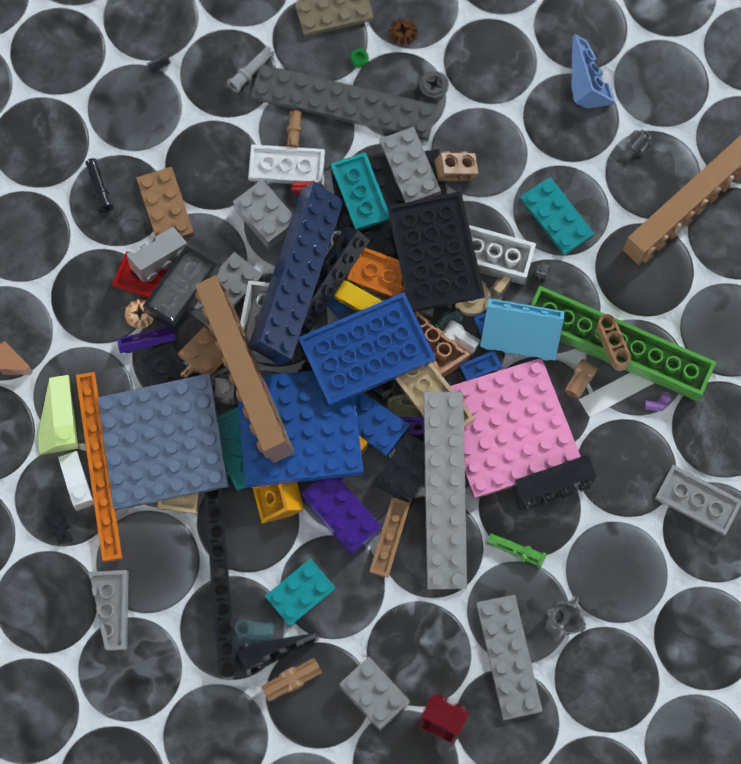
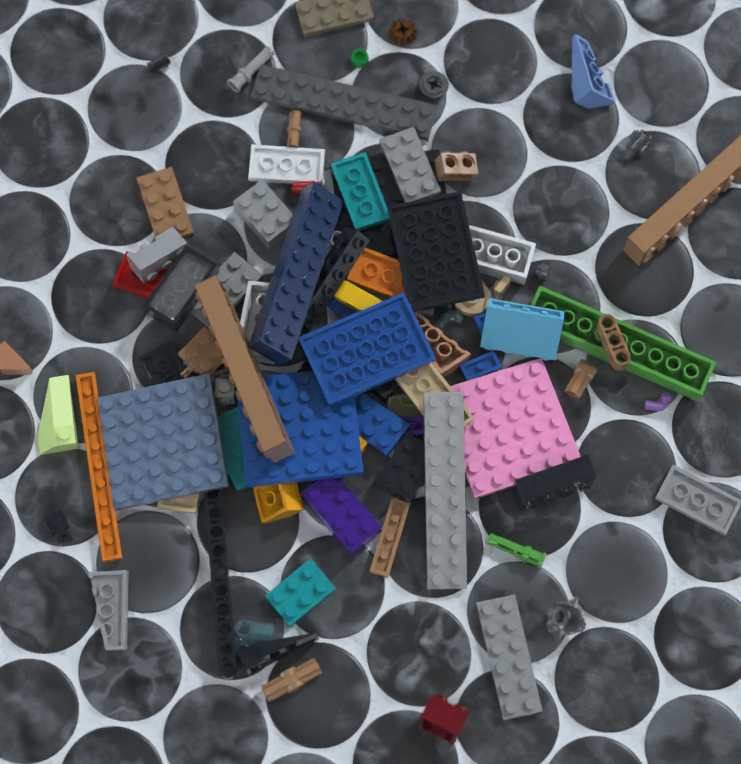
white slope [58,451,94,511] -> none
black pin [85,158,114,213] -> none
dark purple plate [117,327,176,354] -> none
light nougat gear [125,298,154,329] -> none
light grey brick [339,657,410,731] -> none
white piece [443,320,481,355] -> none
teal plate [520,177,595,256] -> none
white sticker [579,373,654,417] -> none

